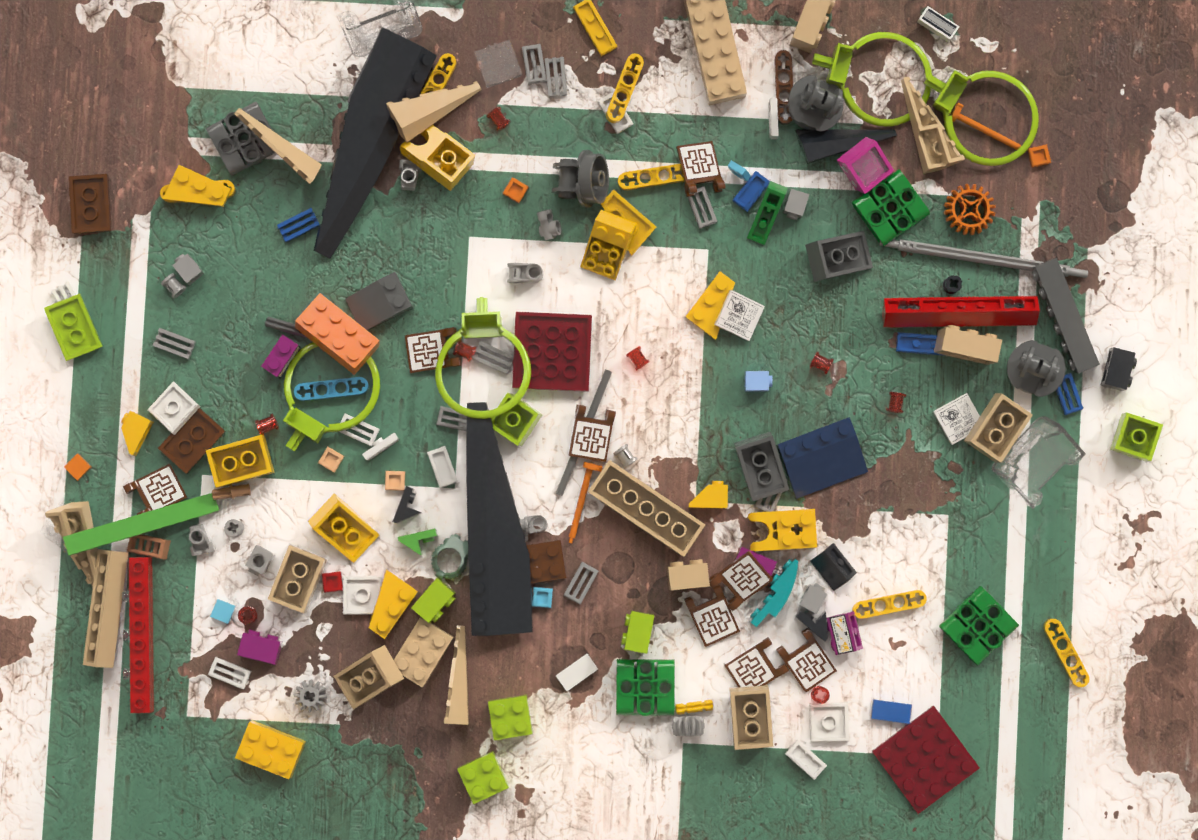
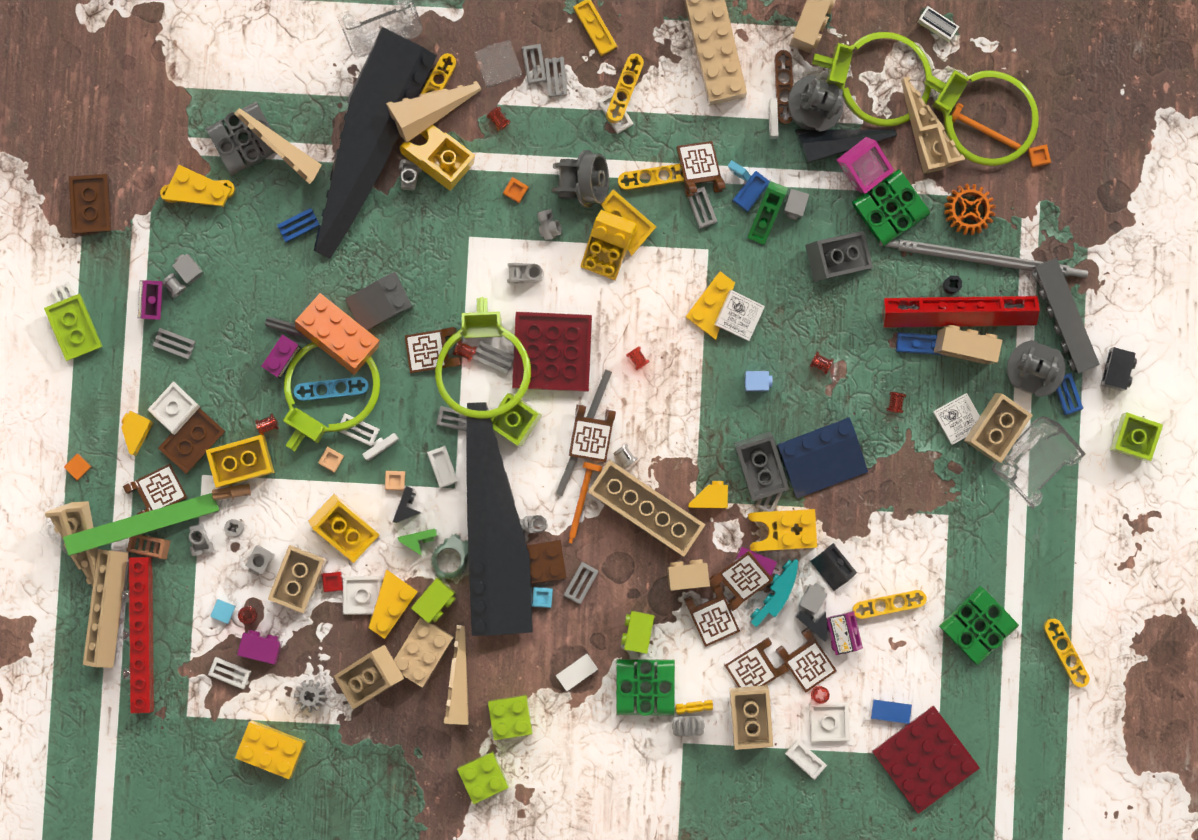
none -> magenta brick [137,280,162,320]

